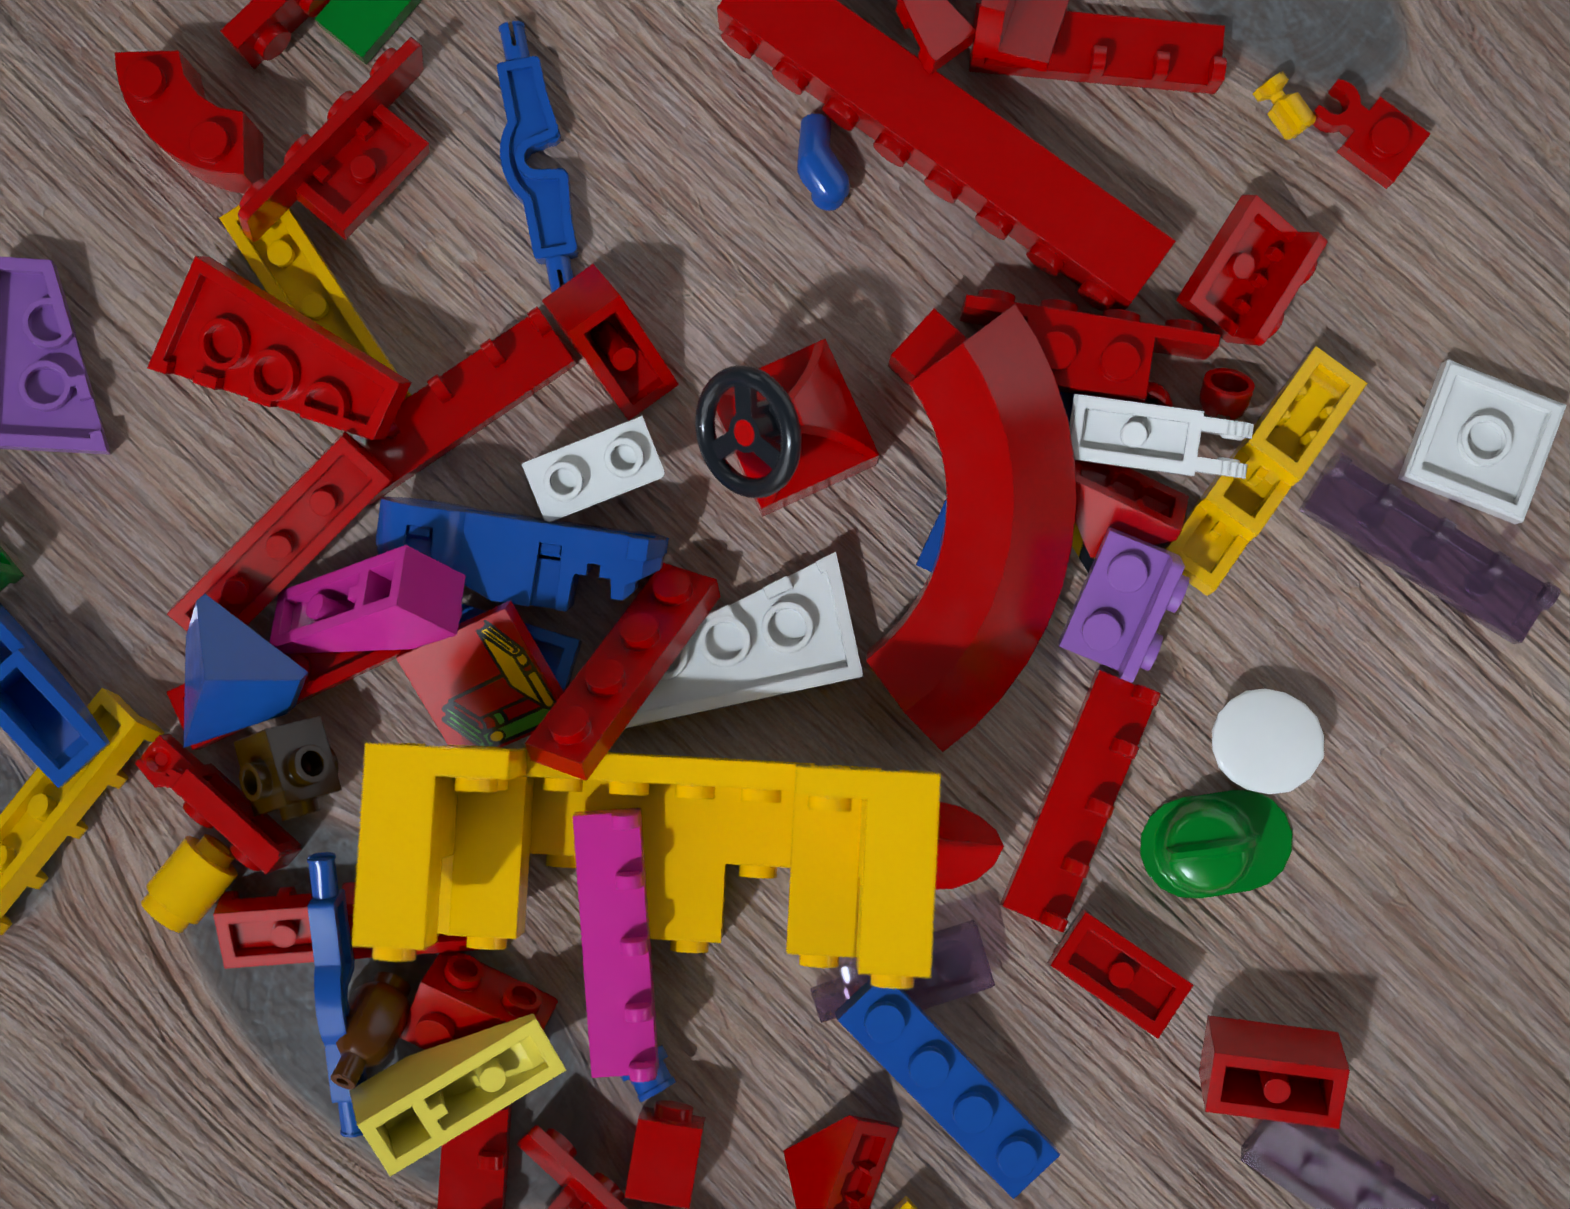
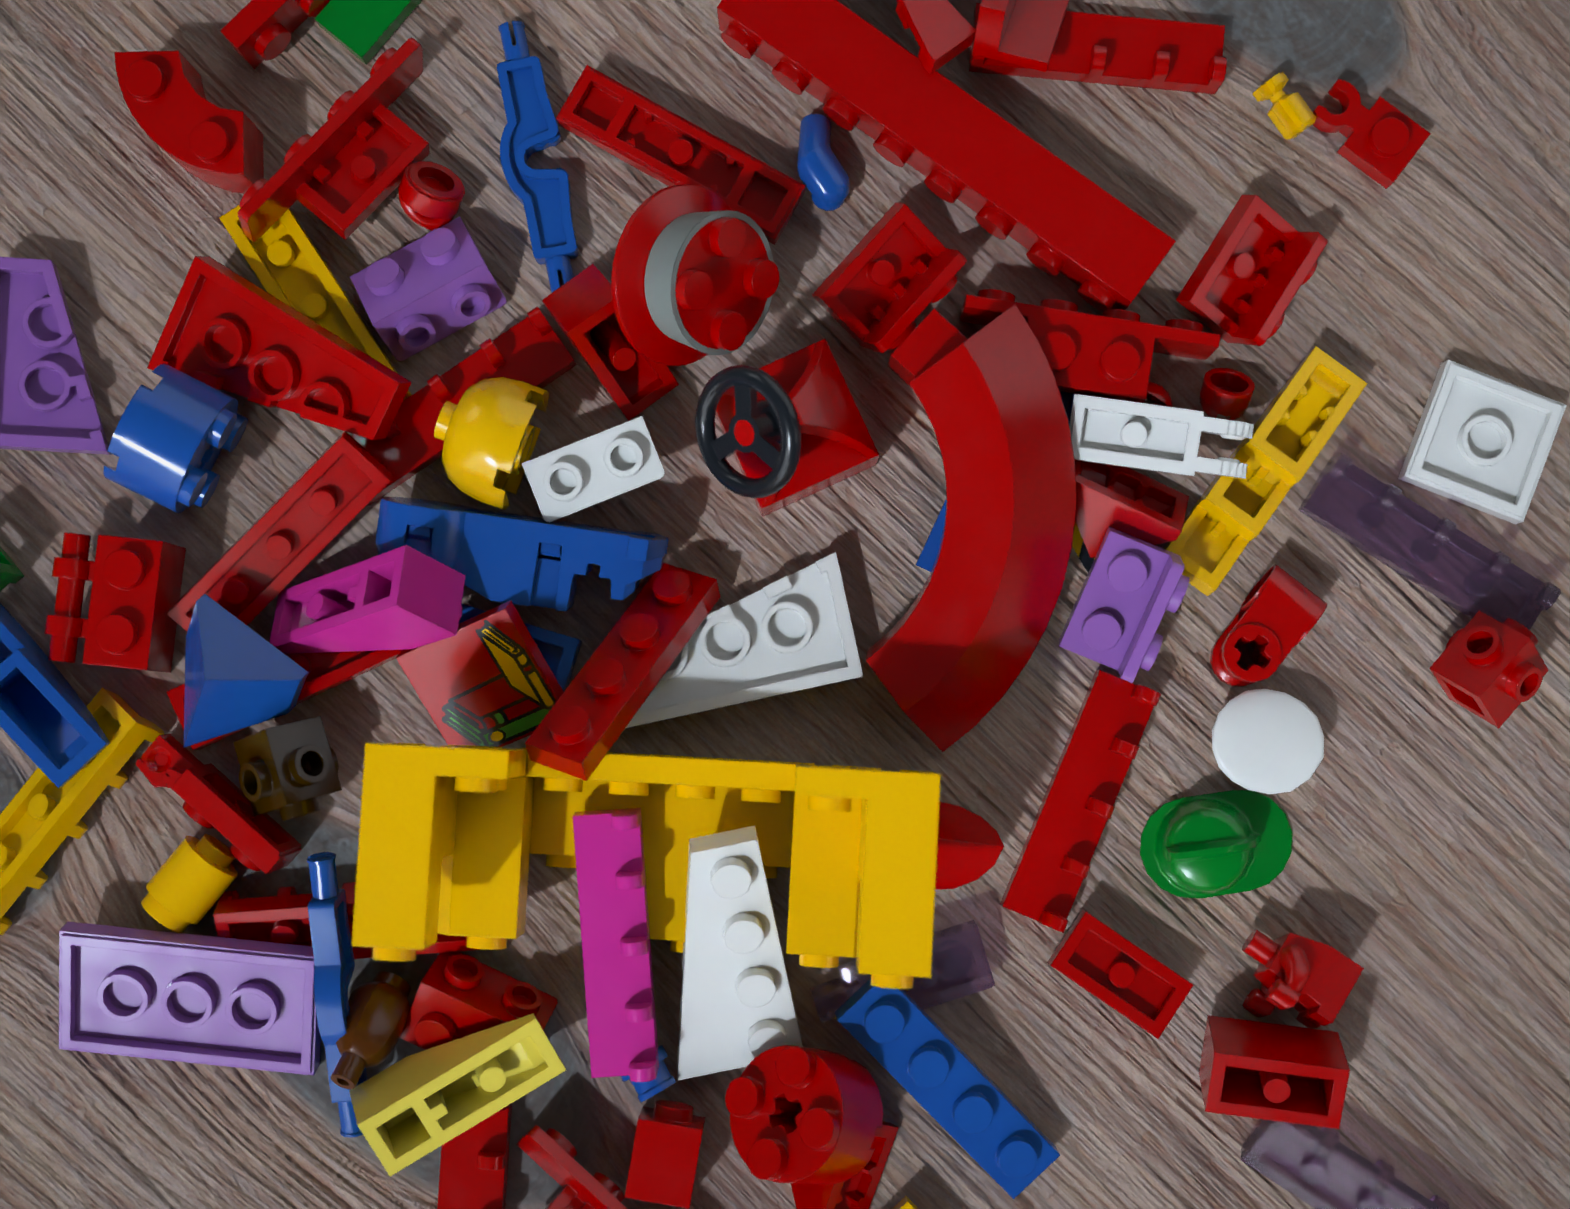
none -> red brick [45,533,186,673]
none -> medium lavender tile [59,922,321,1075]
none -> blue brick [103,363,248,513]
none -> medium lavender bracket [350,217,506,361]
none -> red tile [398,161,465,230]
none -> yellow cylinder [434,377,549,510]
none -> red plate [556,65,806,245]
none -> red piece [611,184,780,366]
none -> white wing [677,826,803,1080]
none -> red brick [725,1045,883,1185]
none -> red bracket [812,202,967,353]
none -> red piece [1210,564,1328,687]
none -> red piece [1242,929,1364,1029]
none -> red brick [1429,611,1549,728]

